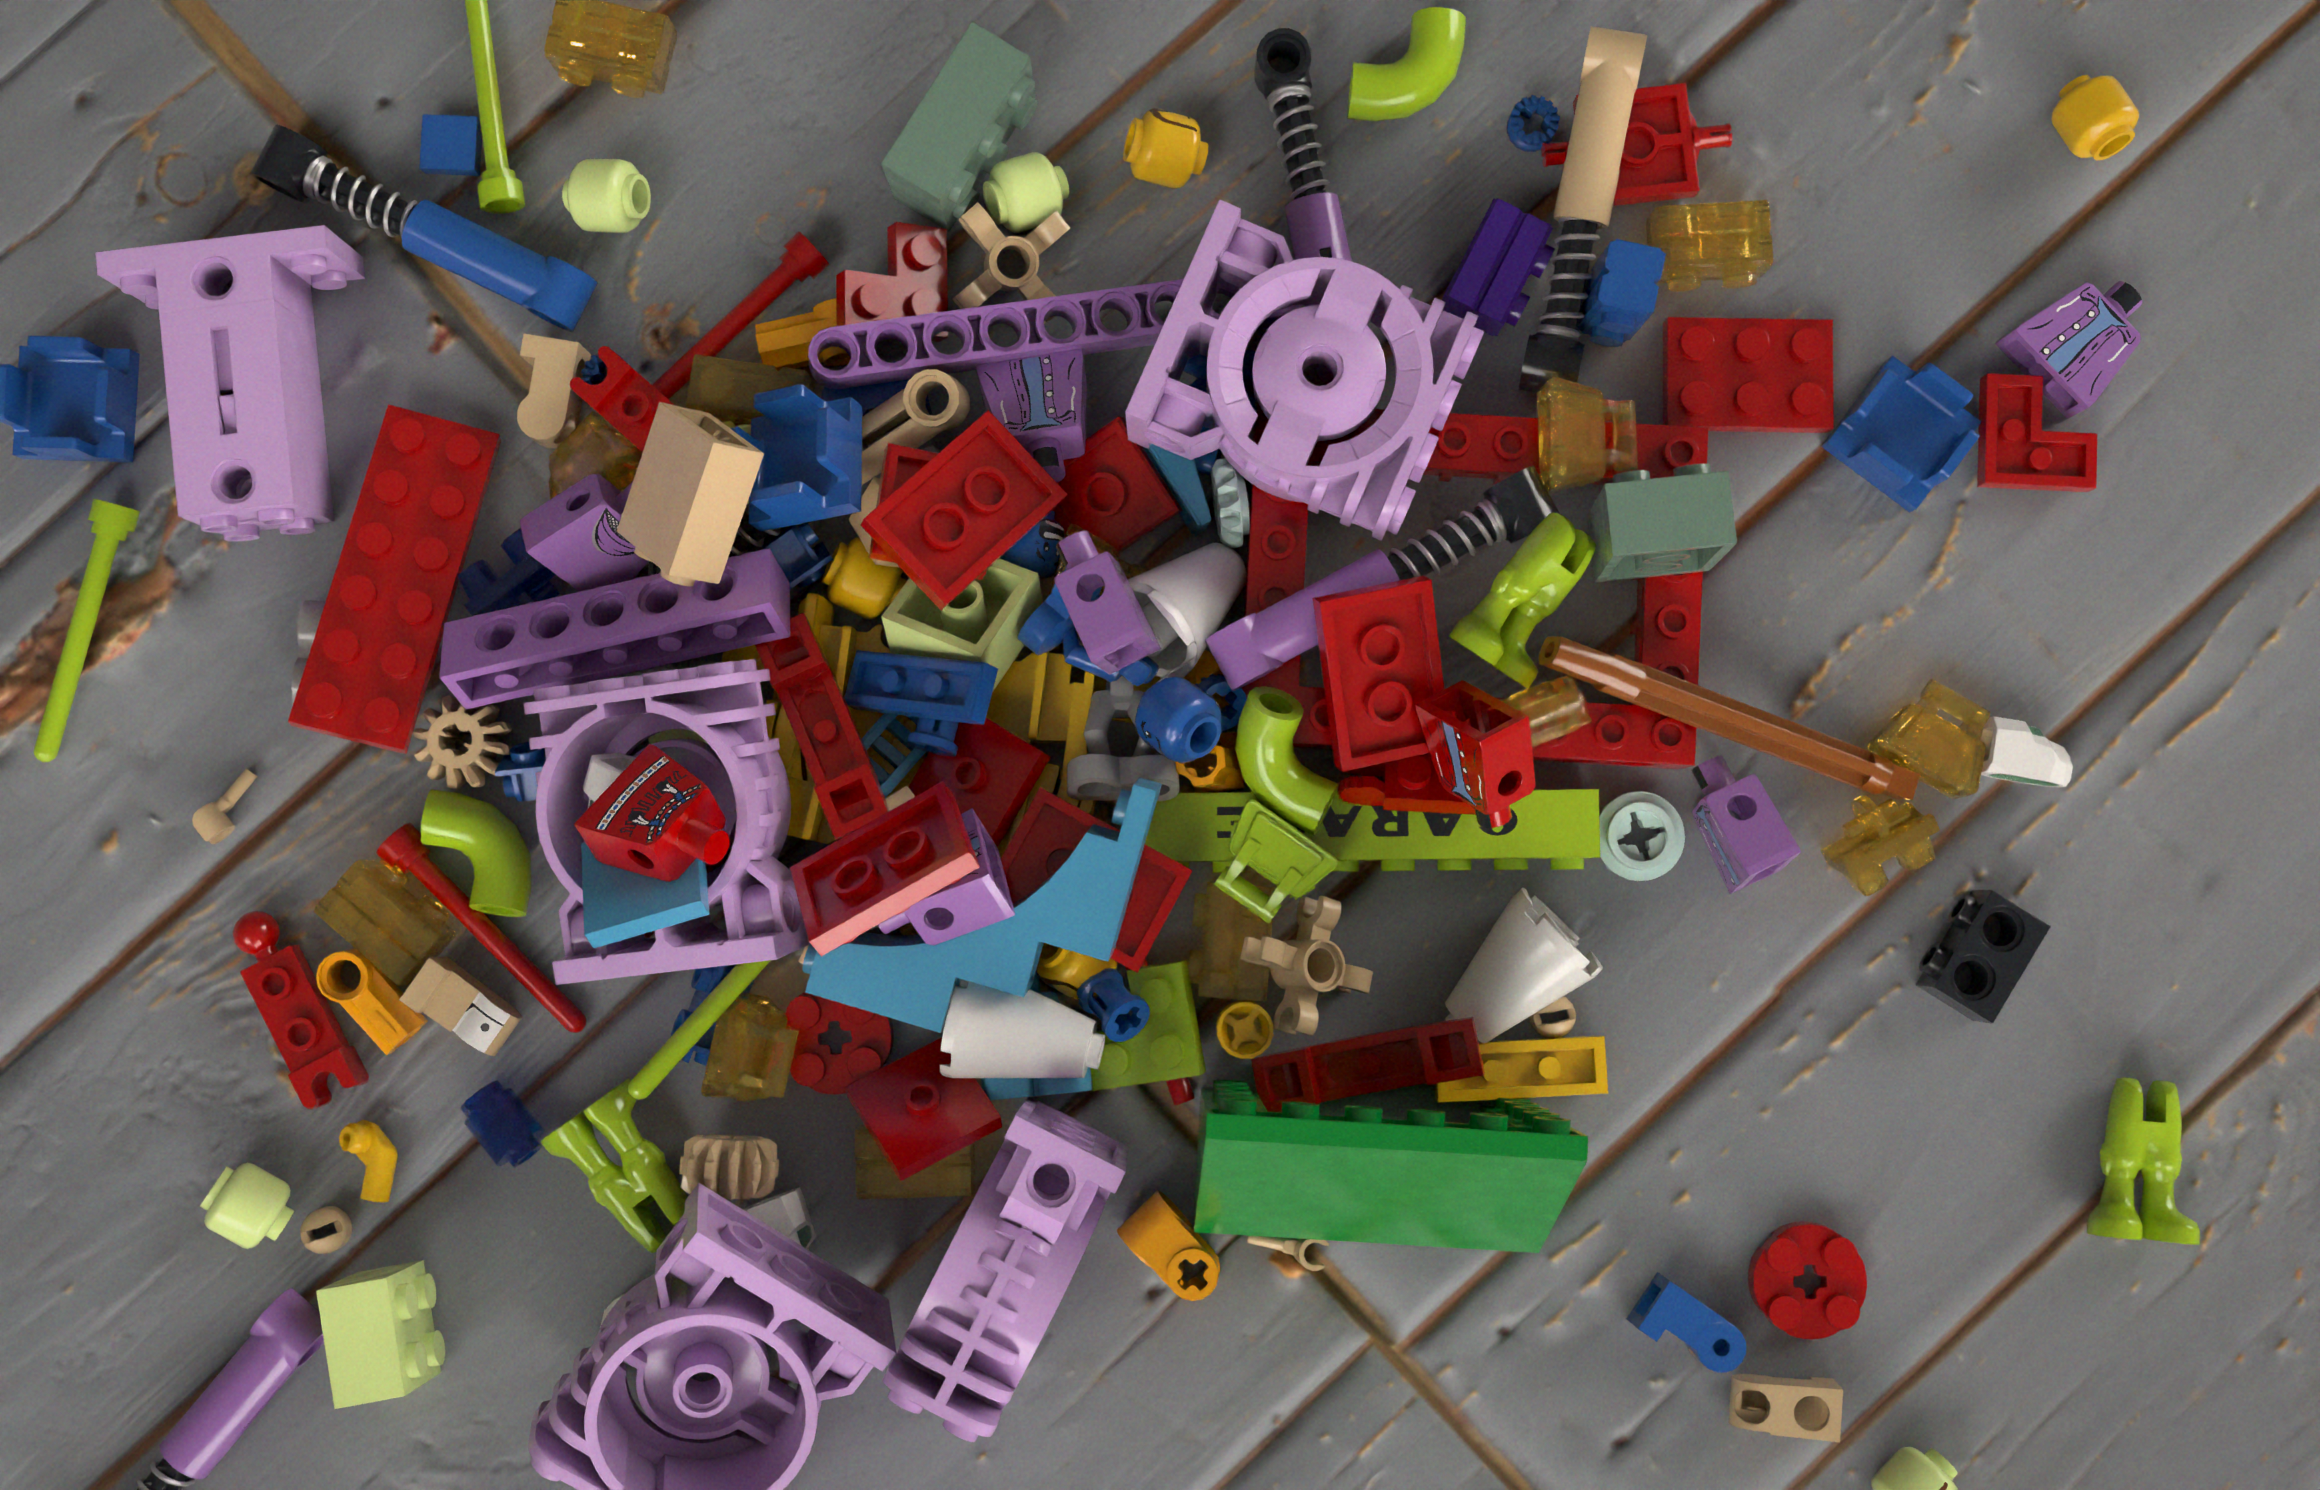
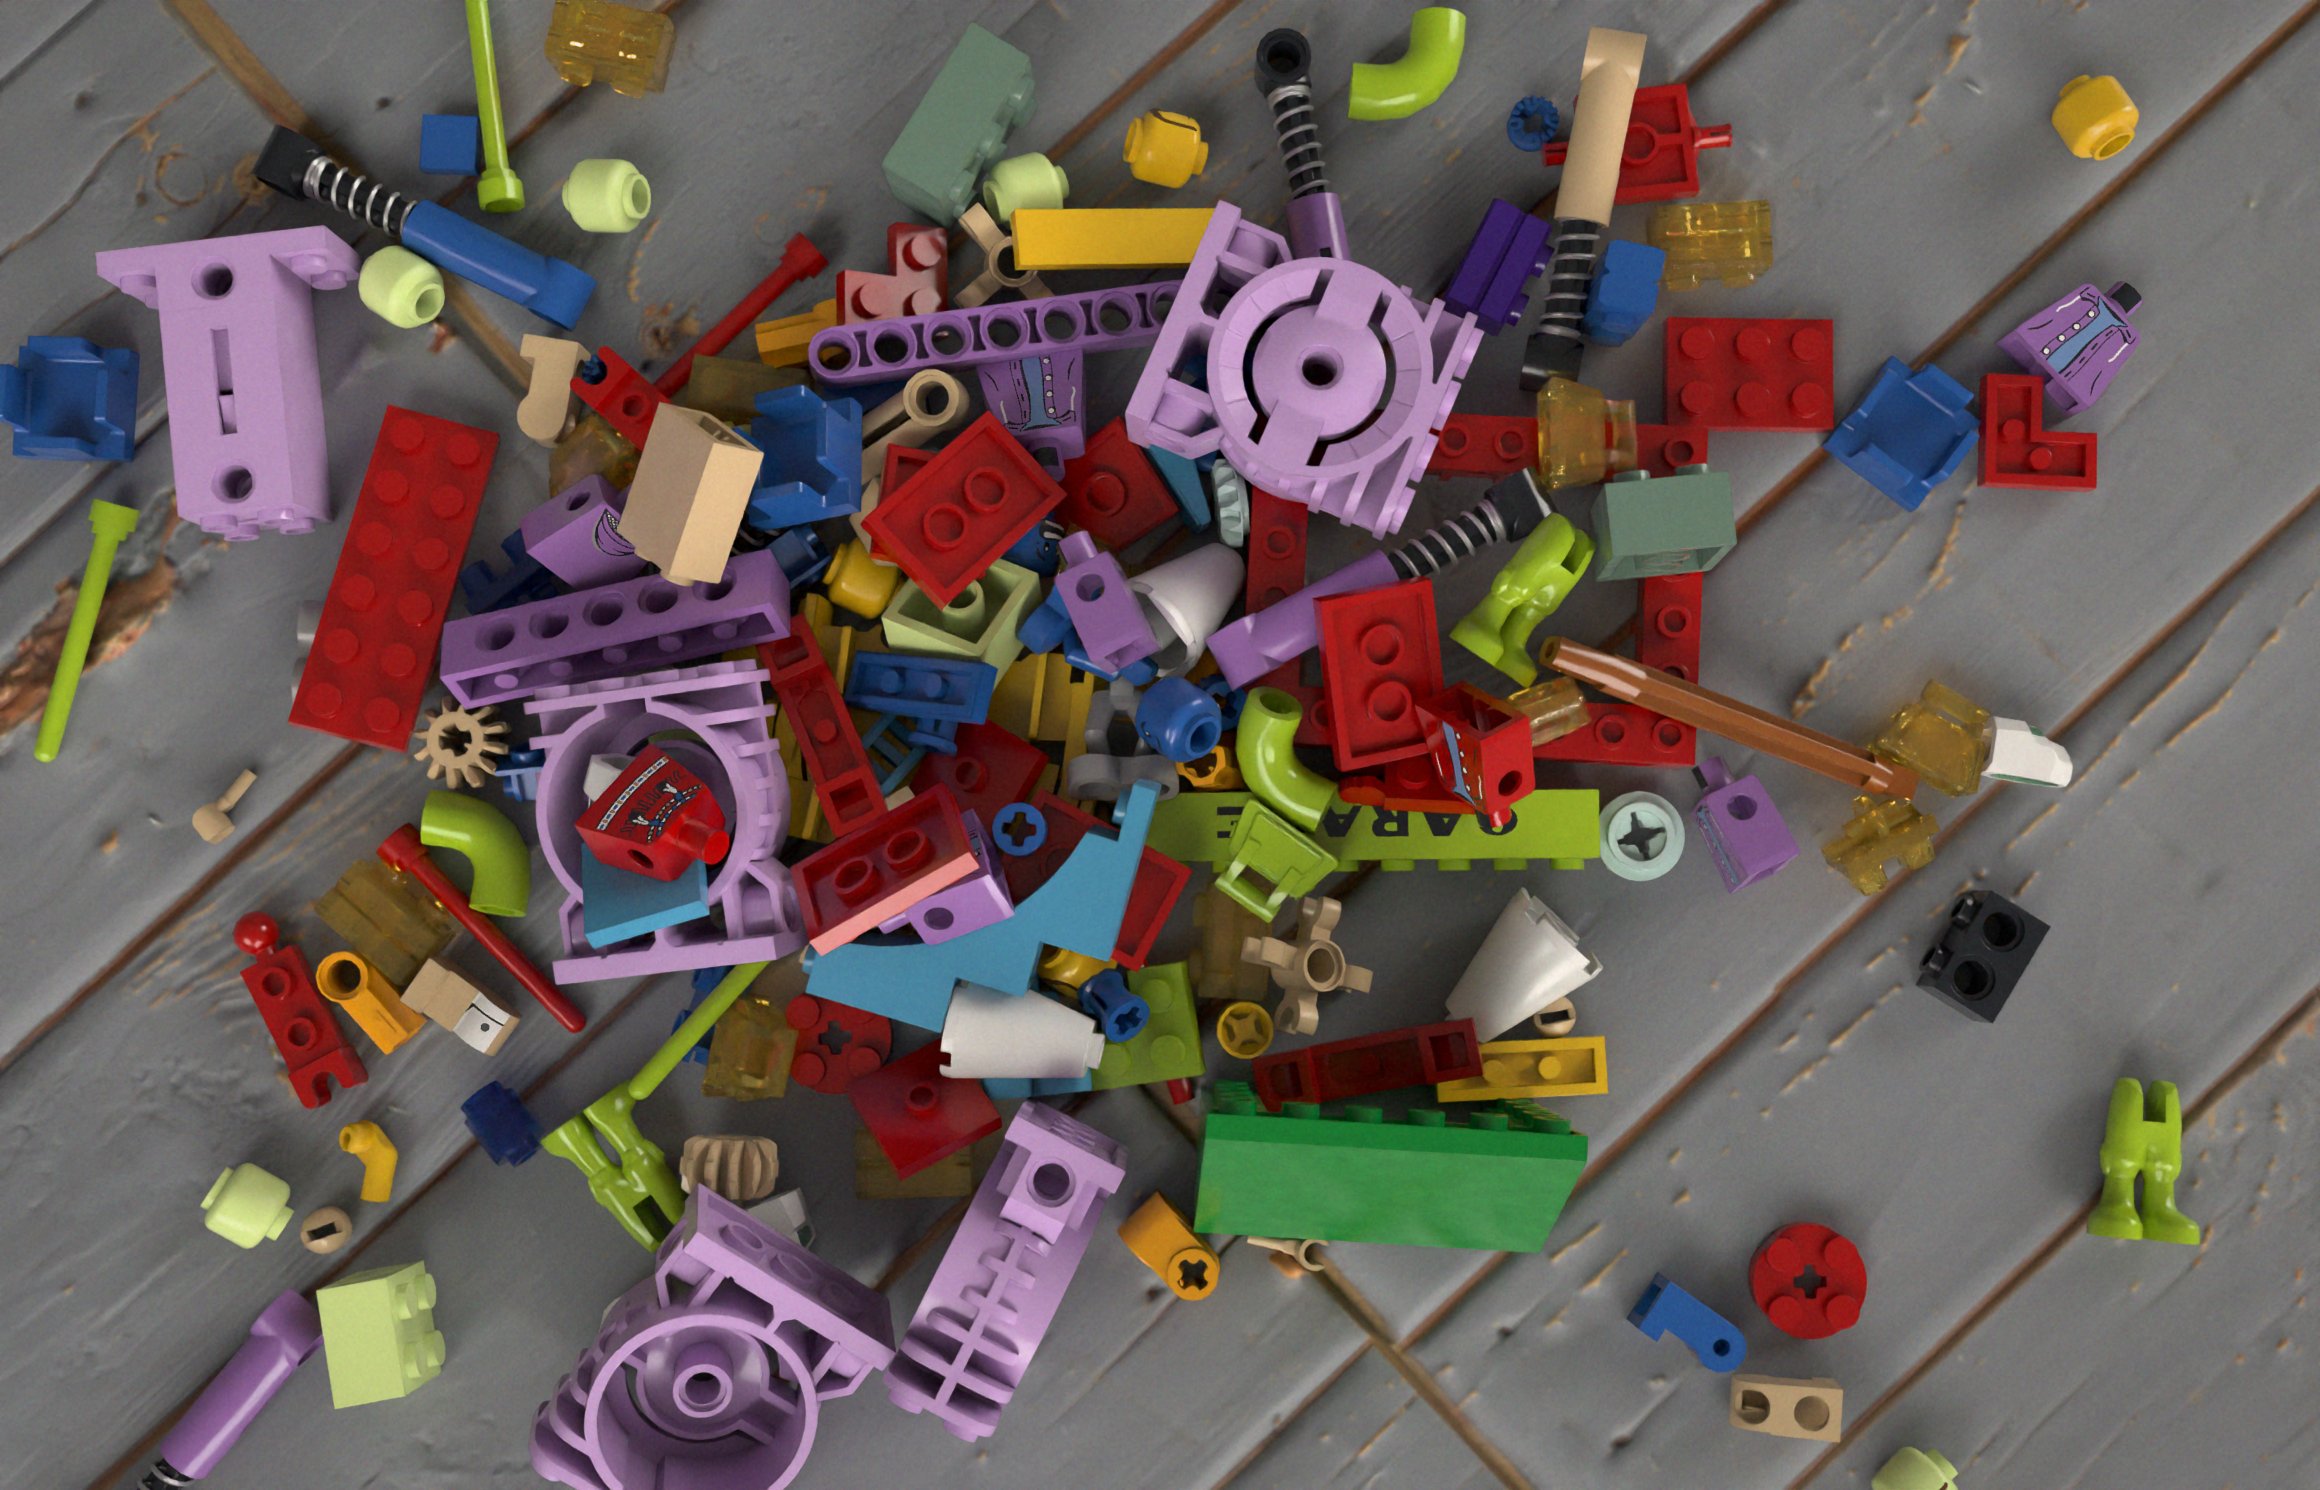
none -> yellowish green head [358,245,445,329]
none -> blue bush [992,802,1048,857]
none -> yellow tile [1010,208,1215,270]

